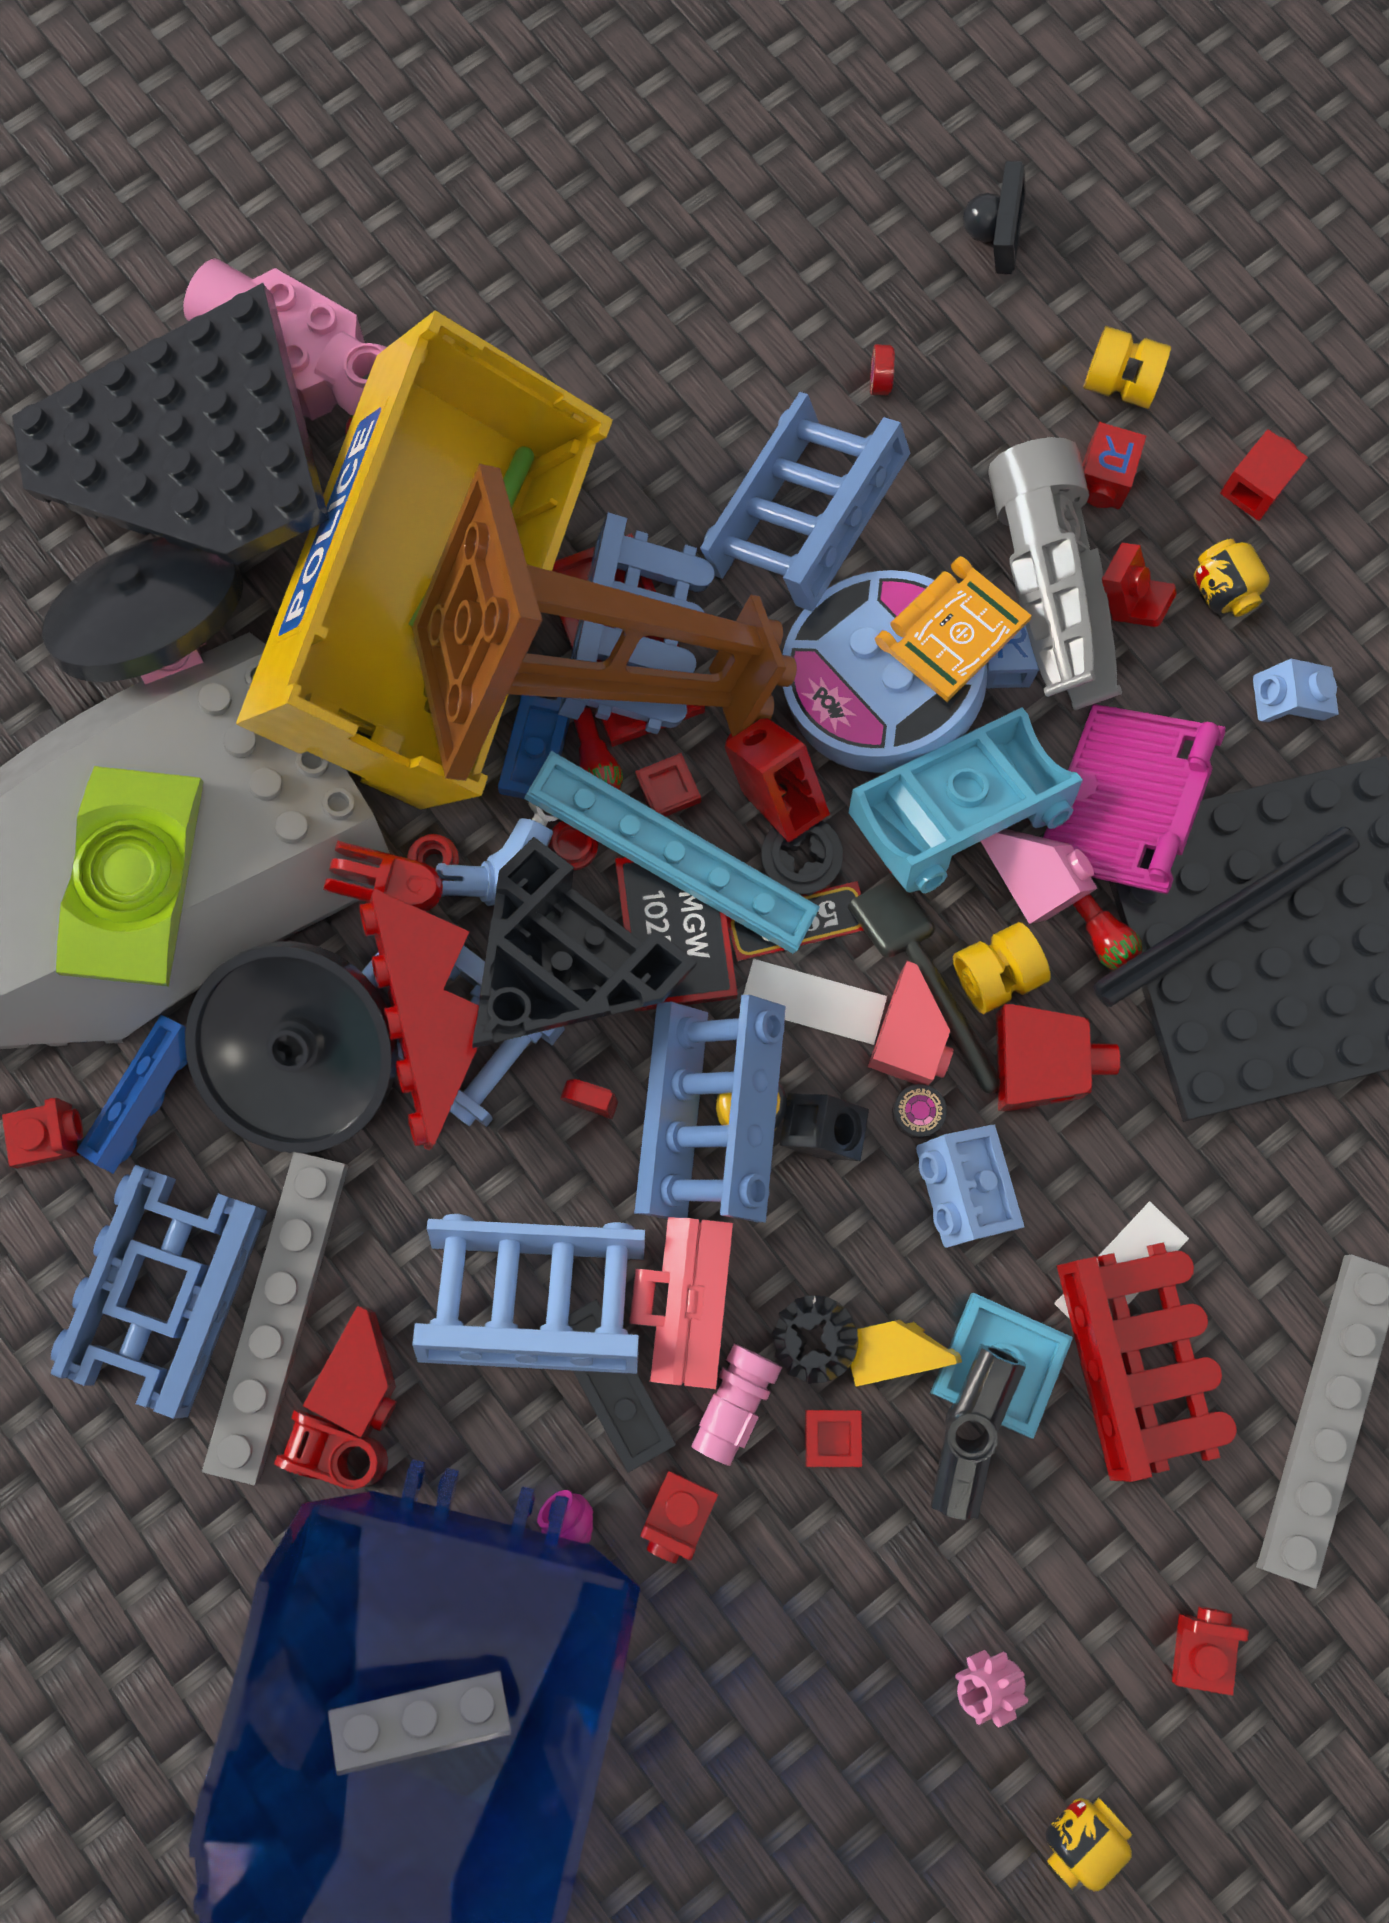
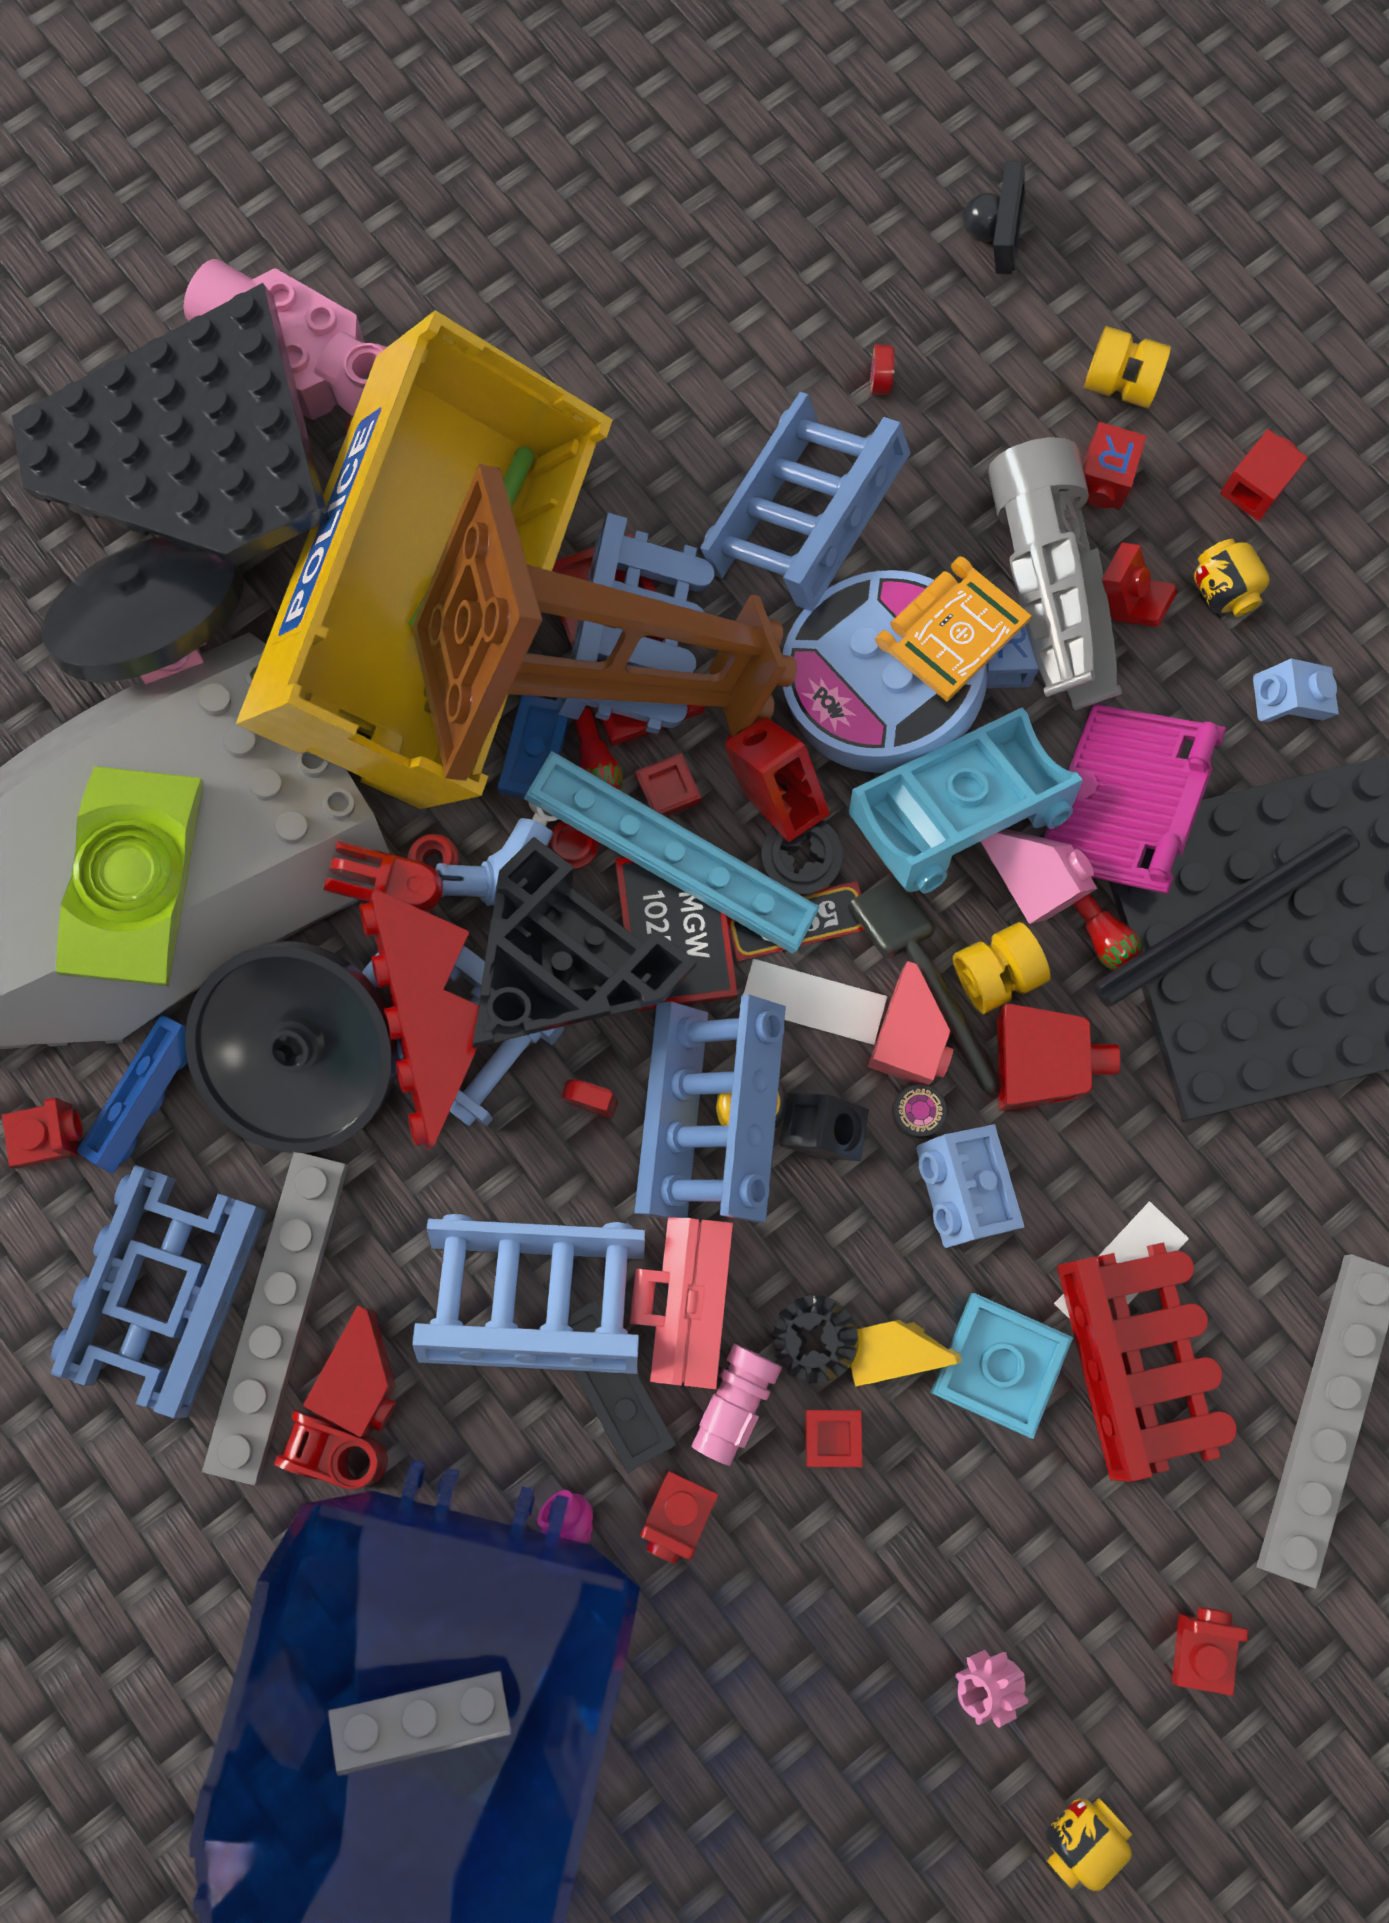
black piece [931,1344,1026,1520] -> none

